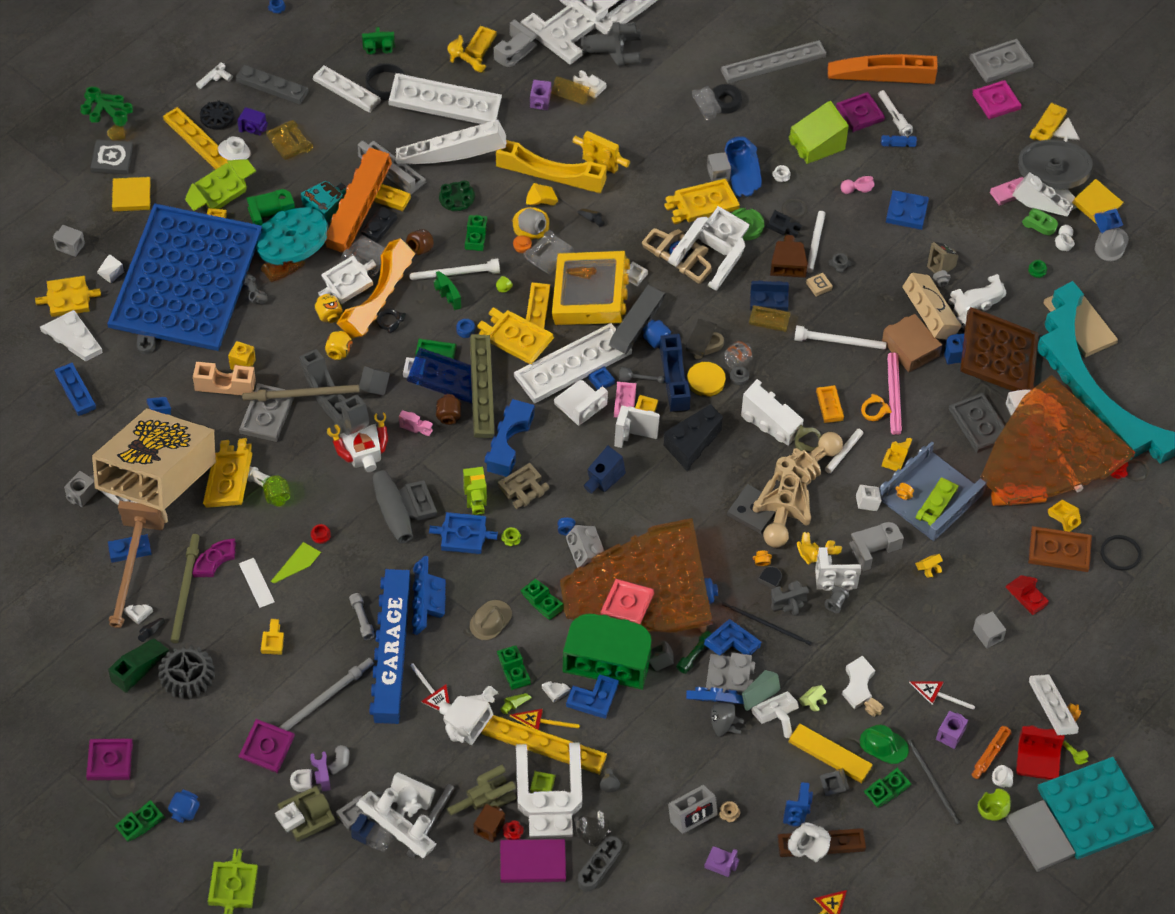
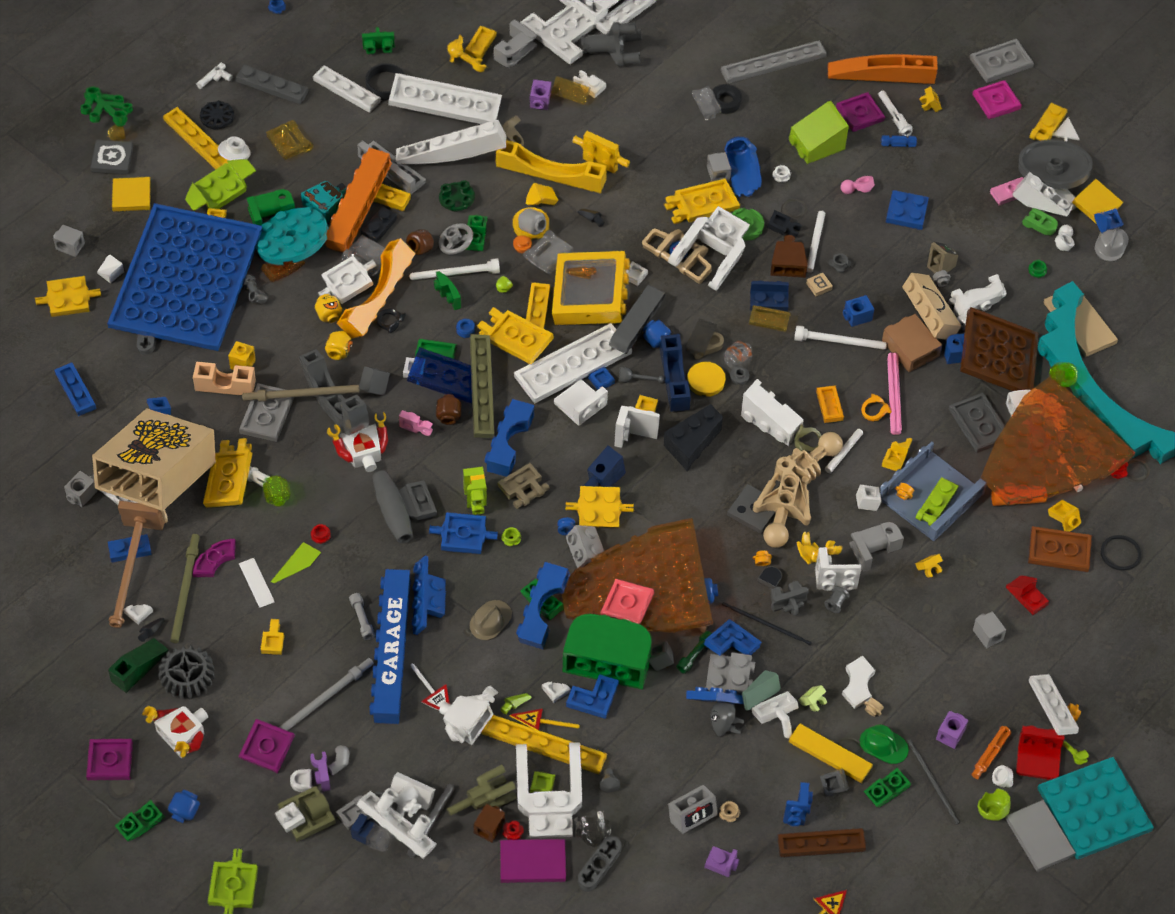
white wing [40,310,103,361] -> none
dark purple brick [238,107,268,135] -> none
green slope [497,645,531,690] -> none
bright pink plate [614,382,637,418] -> none
white hair [788,822,831,862] -> none
piece [909,681,975,709] -> none
none -> torso [142,706,208,758]
none -> light grey piece [438,223,473,255]
none -> dark tan tile [502,115,524,146]
none -> blue arch [516,562,570,650]
none -> yellow plate [565,486,634,528]
none -> blue brick [843,295,874,327]
none -> yellow tile [919,87,942,112]
none -> clear neon green head [1049,362,1078,387]

